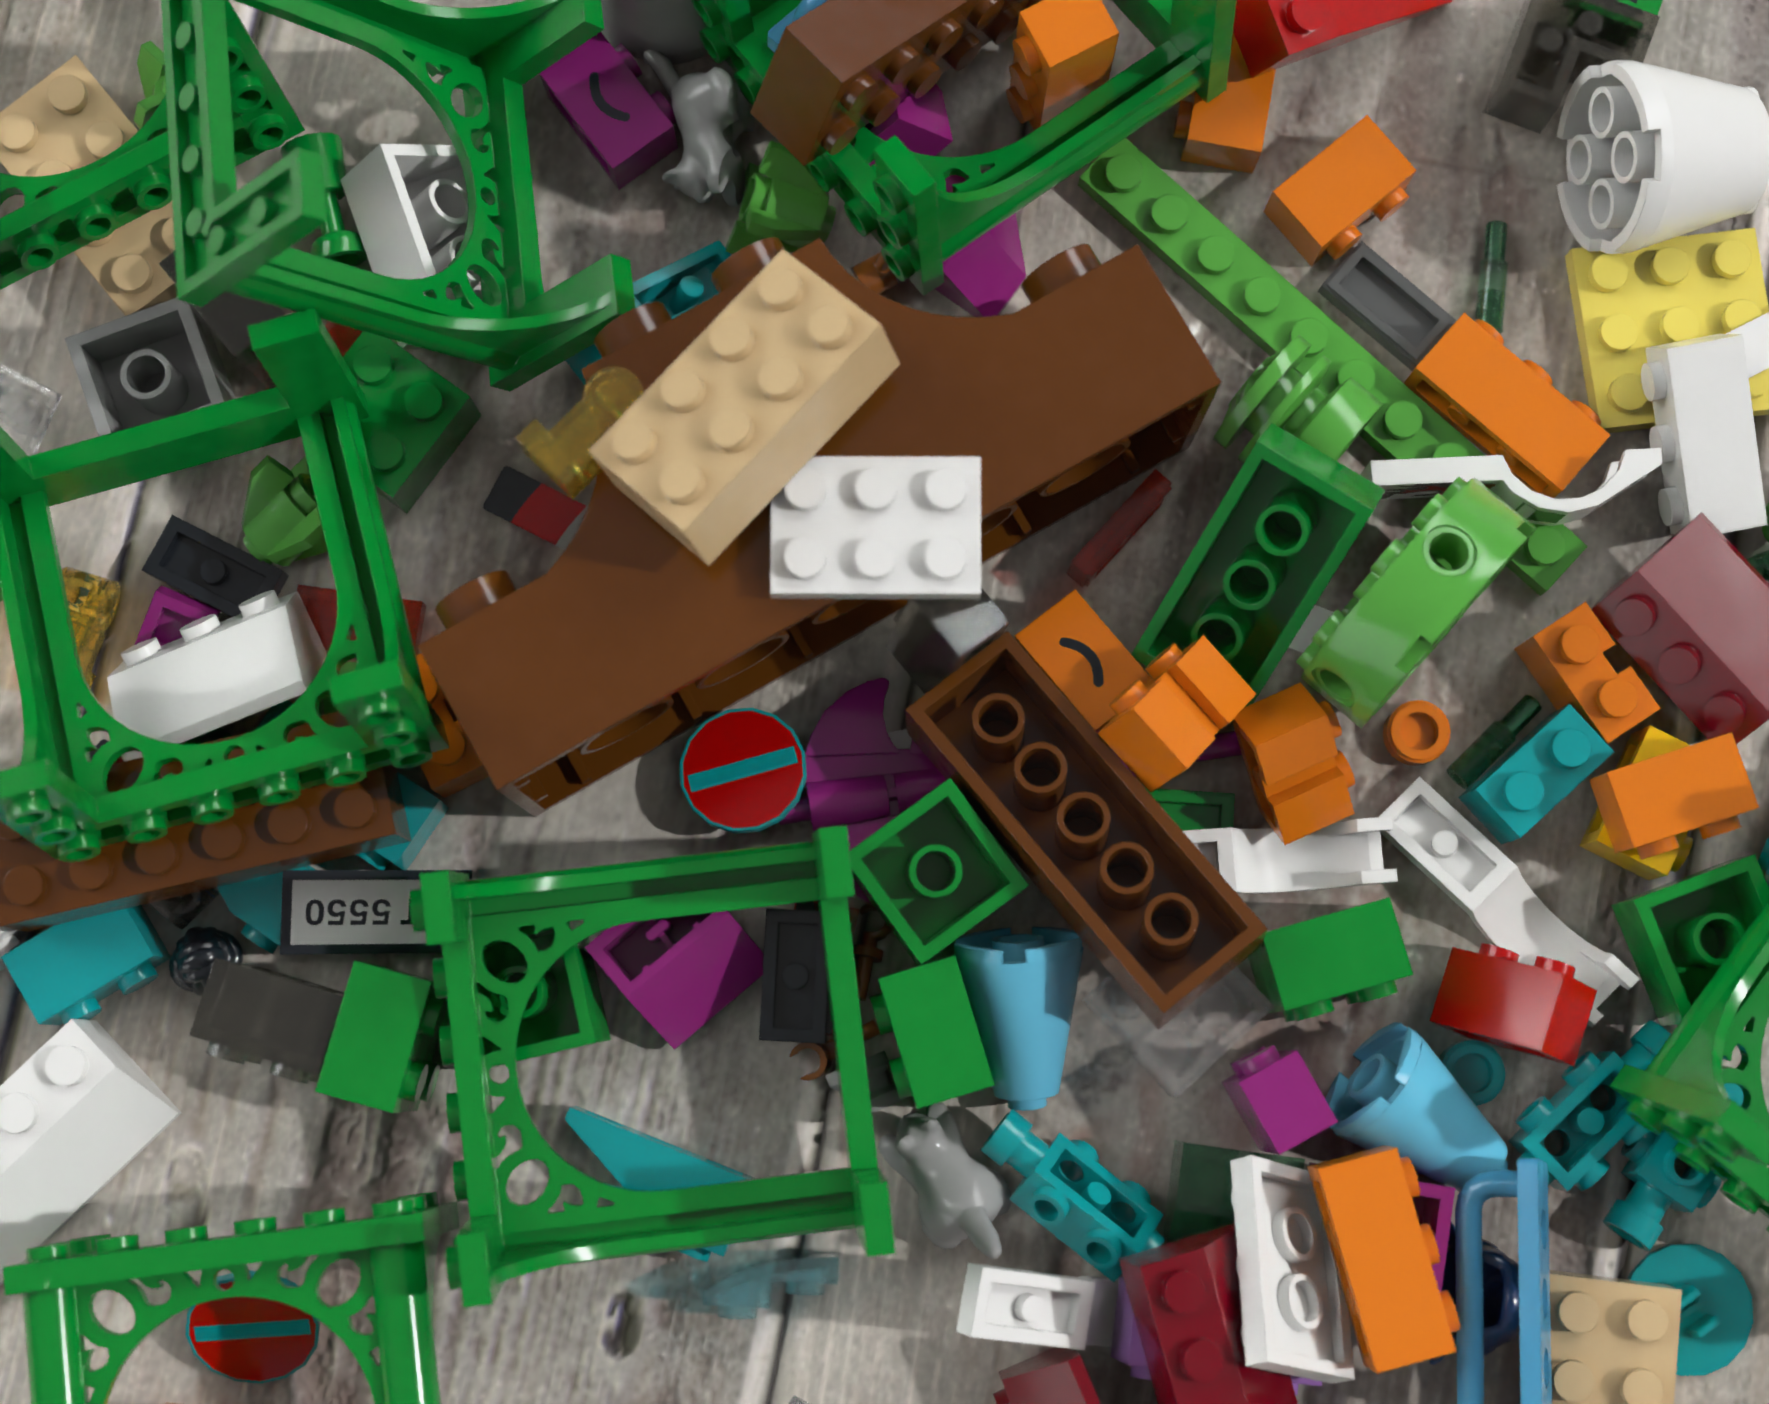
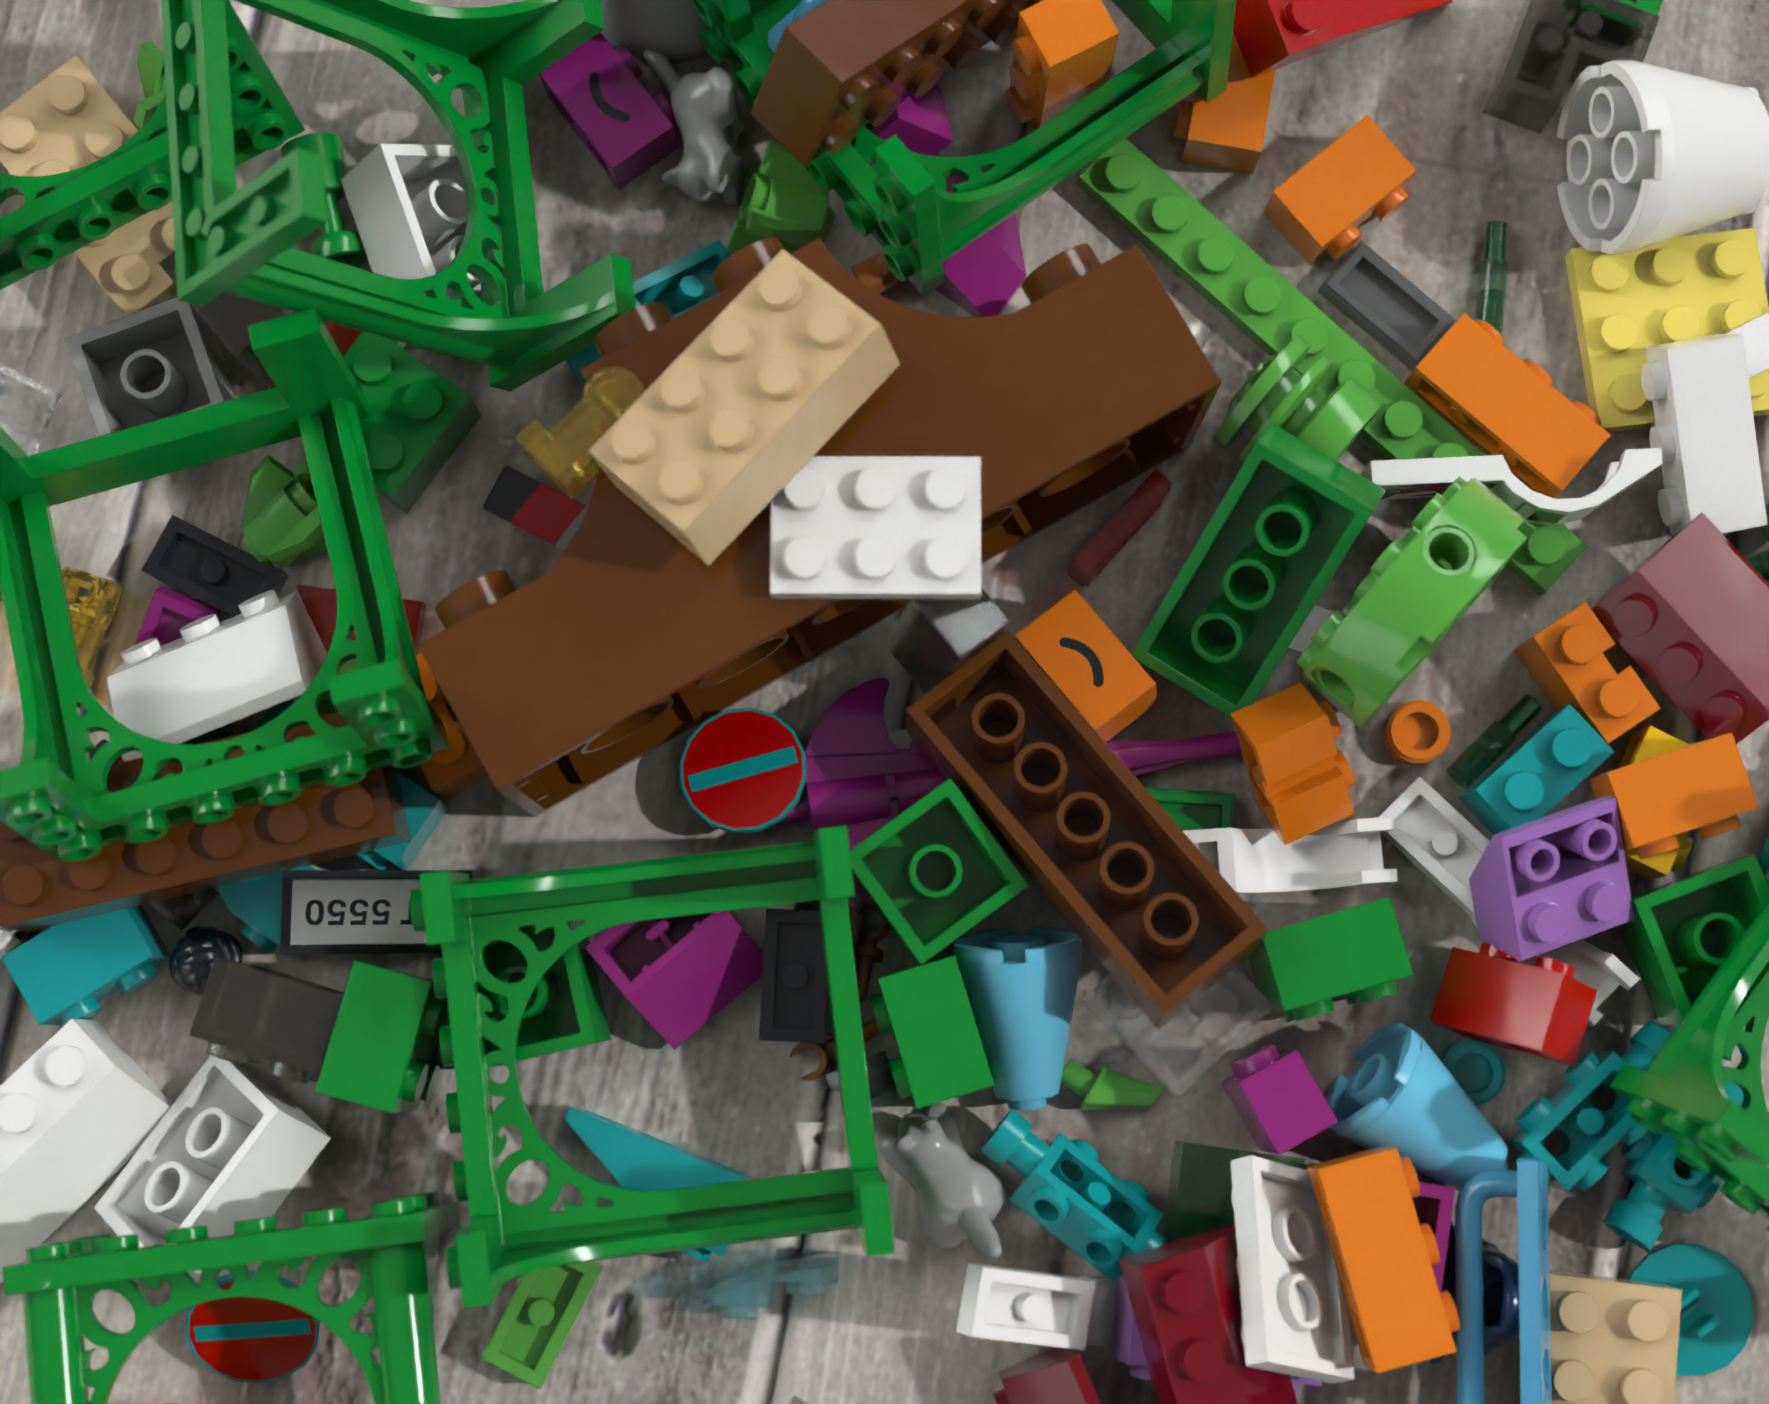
orange brick [1098,635,1256,792] -> none
none -> white slope [94,1048,331,1284]
none -> bright green plate [481,1261,604,1389]
none -> bright green bar [1061,1059,1164,1110]
none -> medium lavender slope [1469,795,1635,961]

